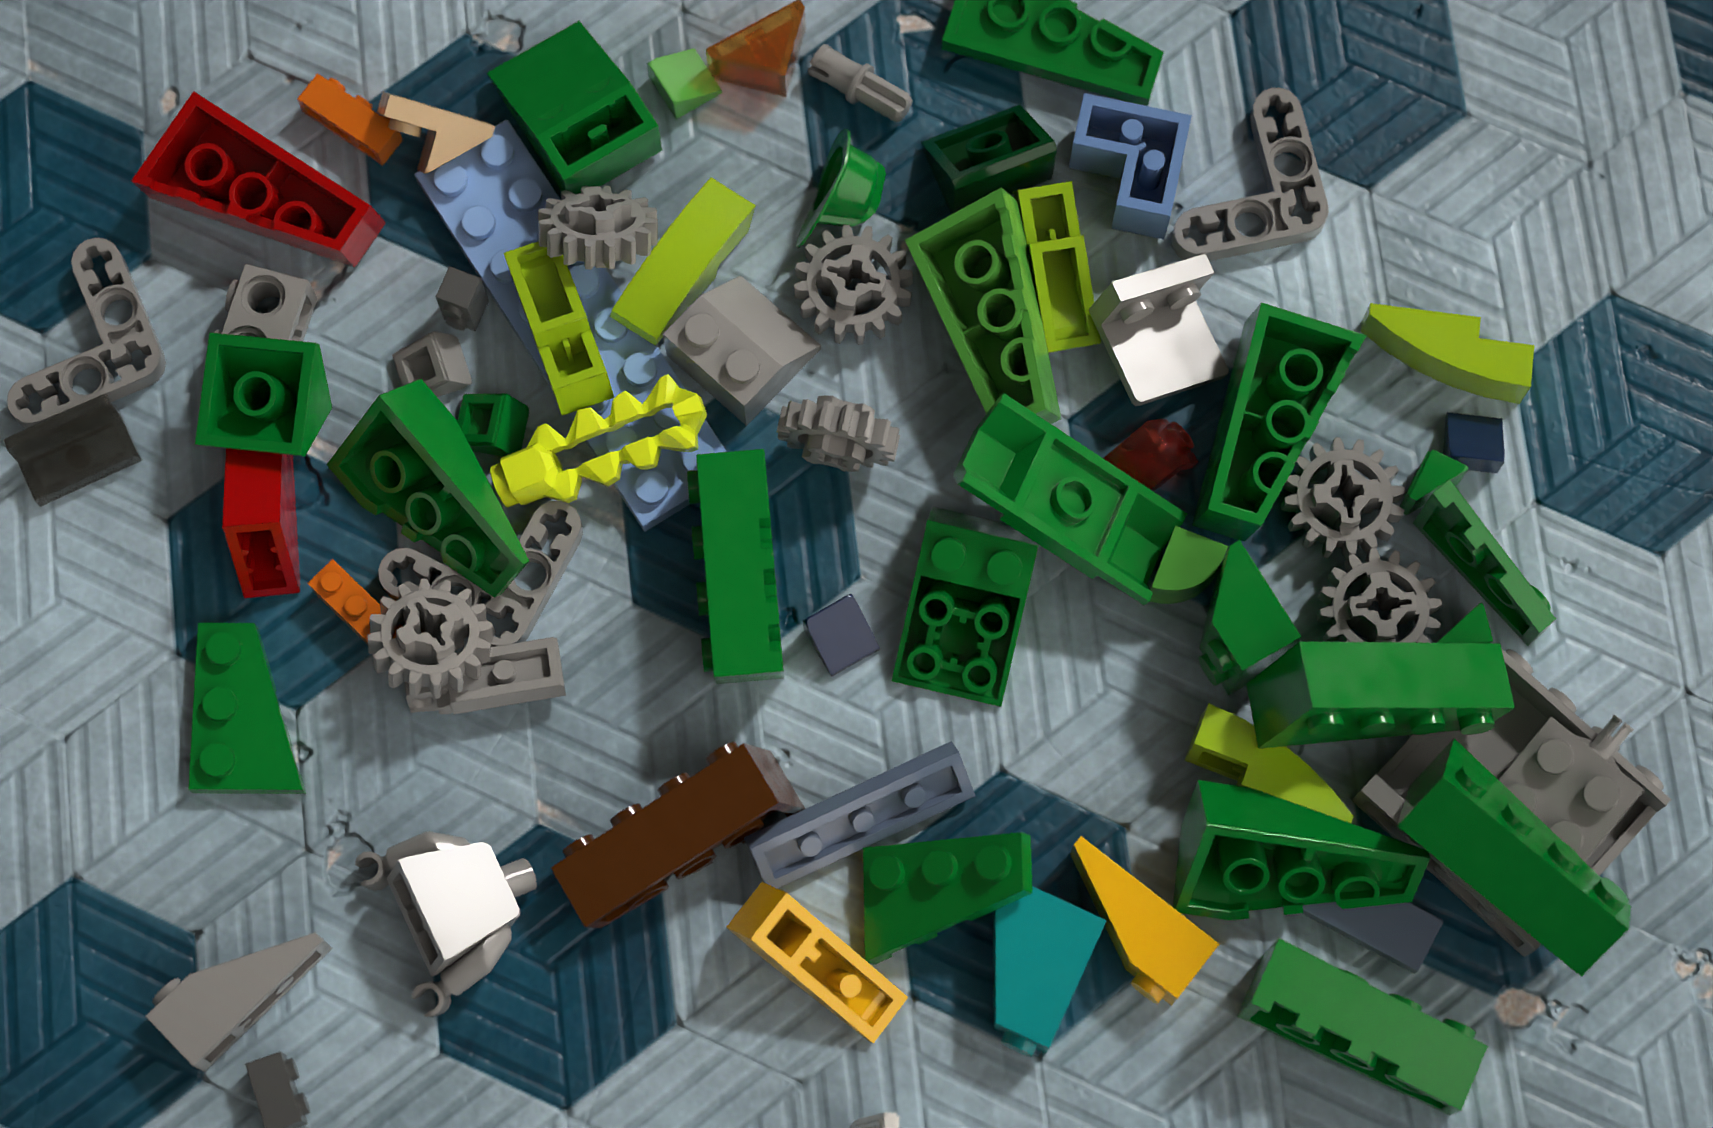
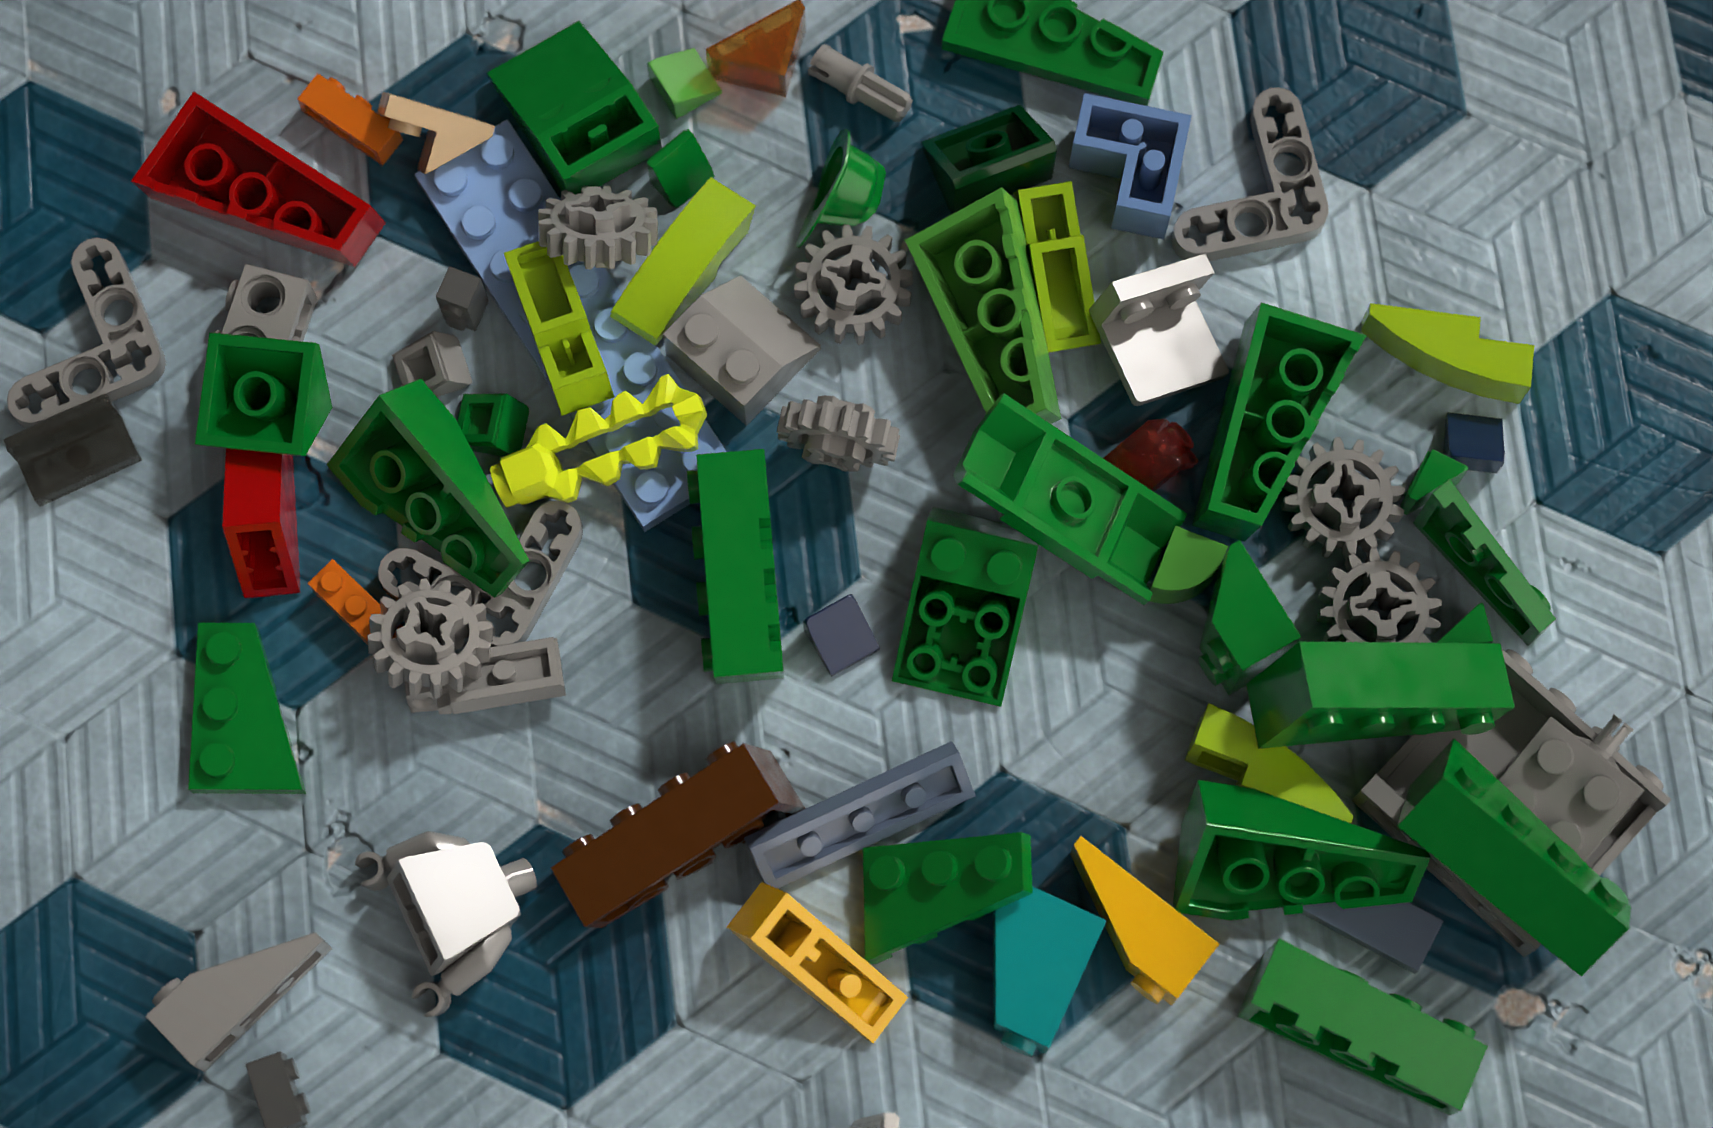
none -> green slope [647,129,714,208]

